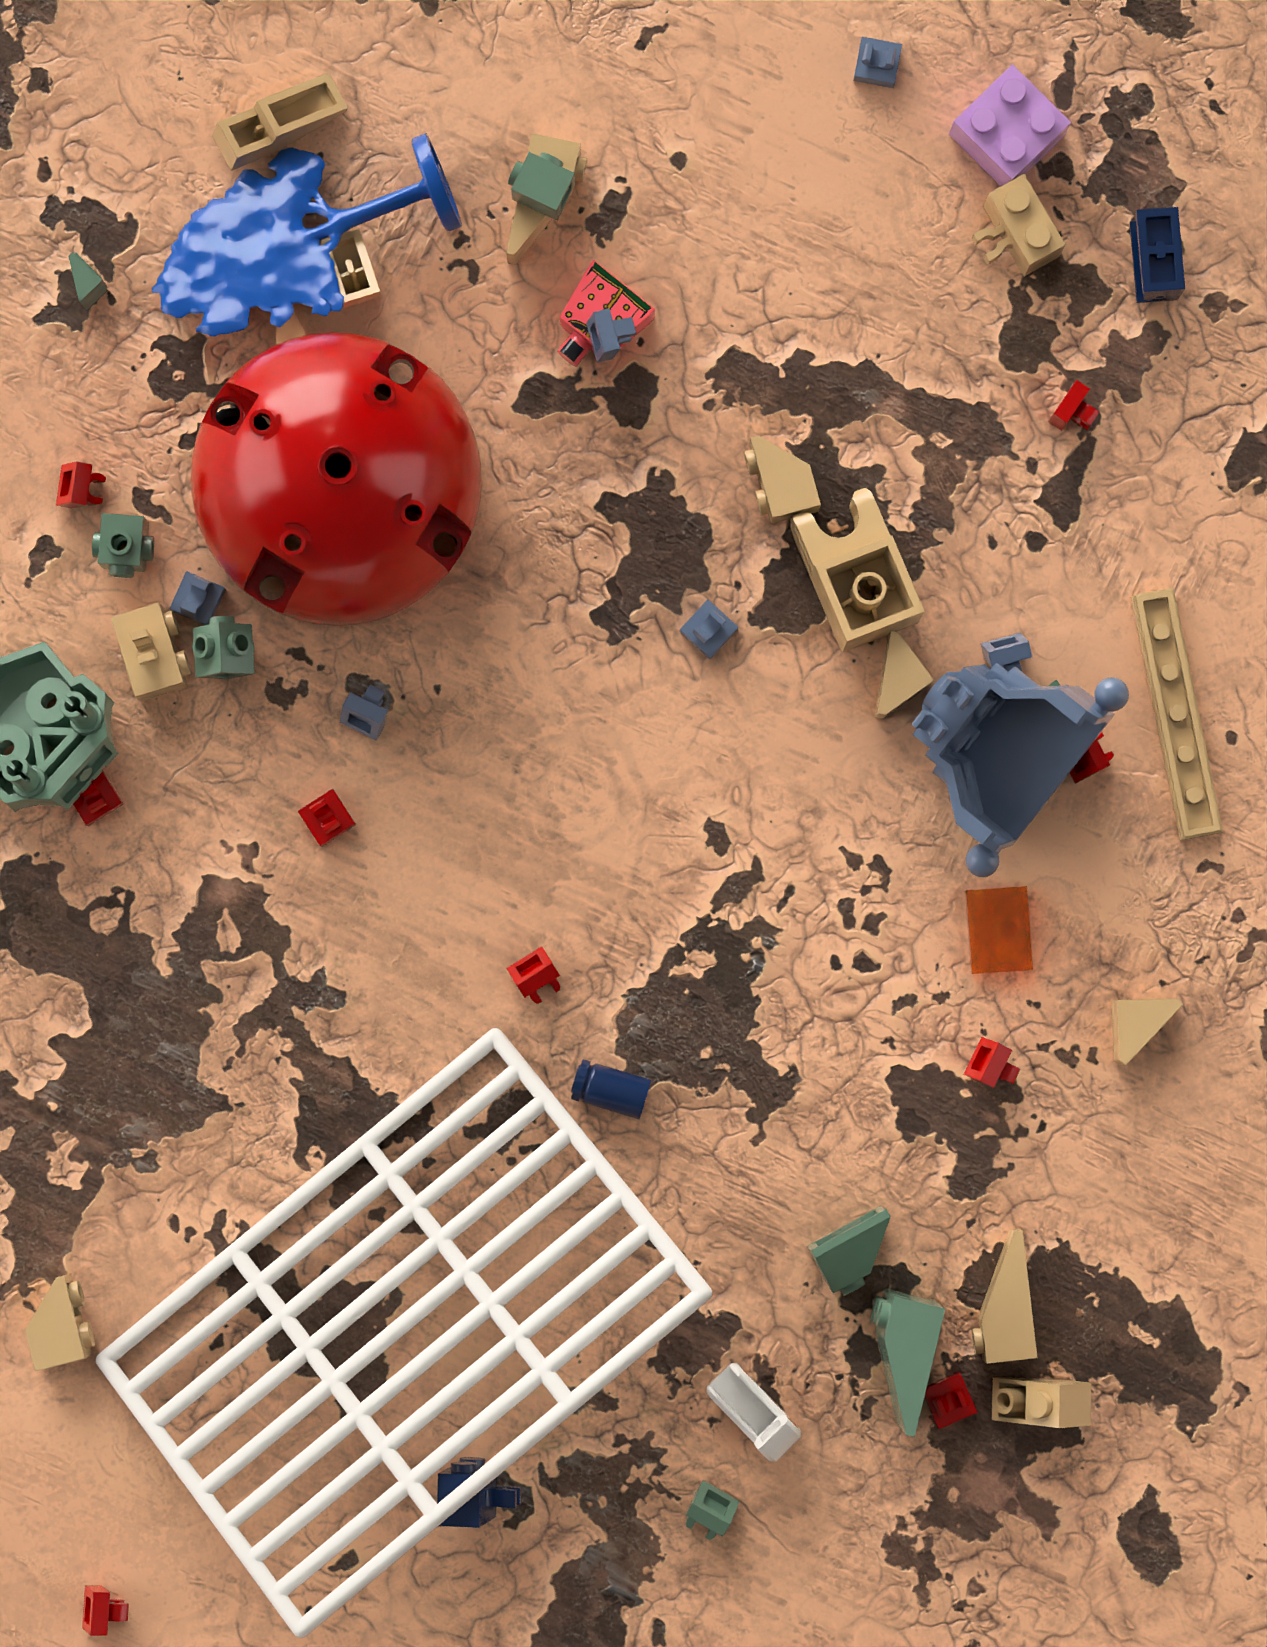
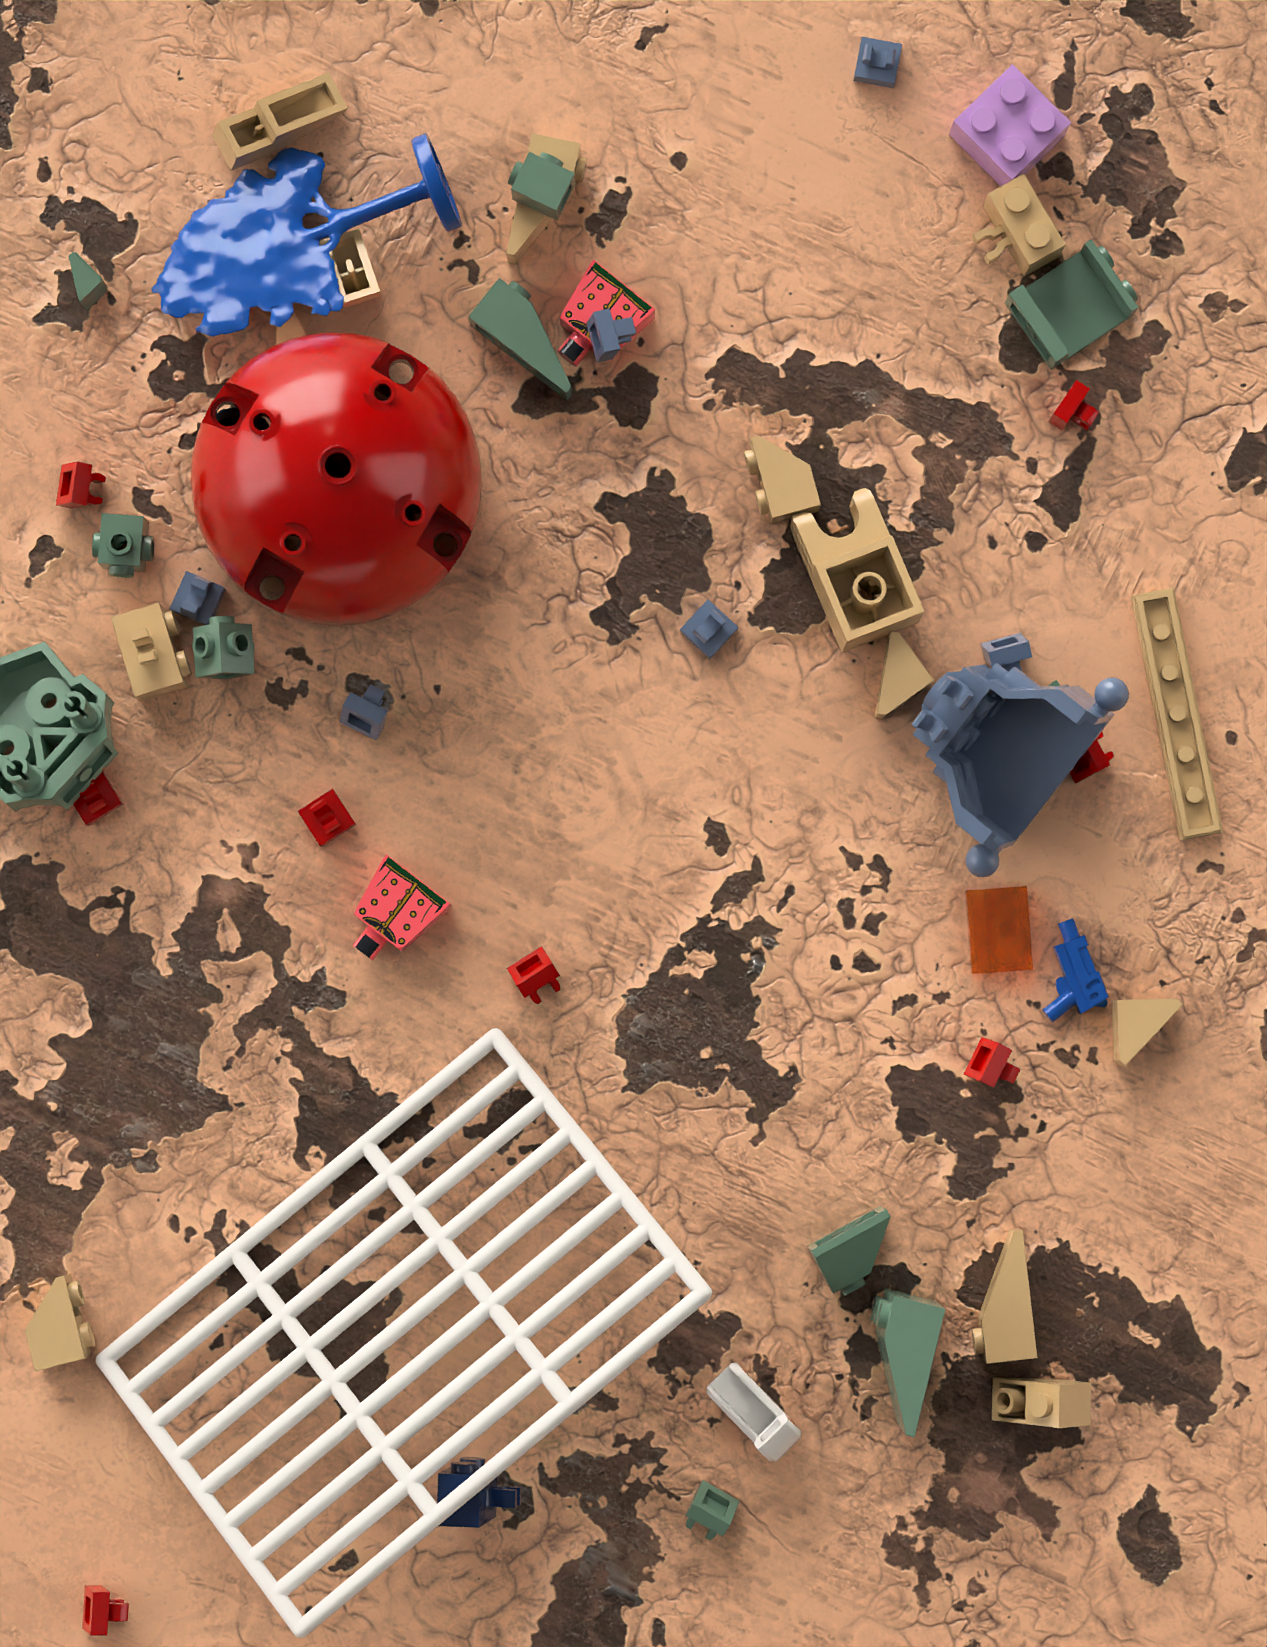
dark blue piece [571,1059,651,1120] -> none
red tile [924,1372,978,1429] -> none
dark blue hinge [1129,207,1185,303] -> none
none -> coral torso [353,854,452,961]
none -> sand green slope [468,278,572,401]
none -> sand green panel [1005,239,1138,370]
none -> blue piece [1042,918,1109,1023]

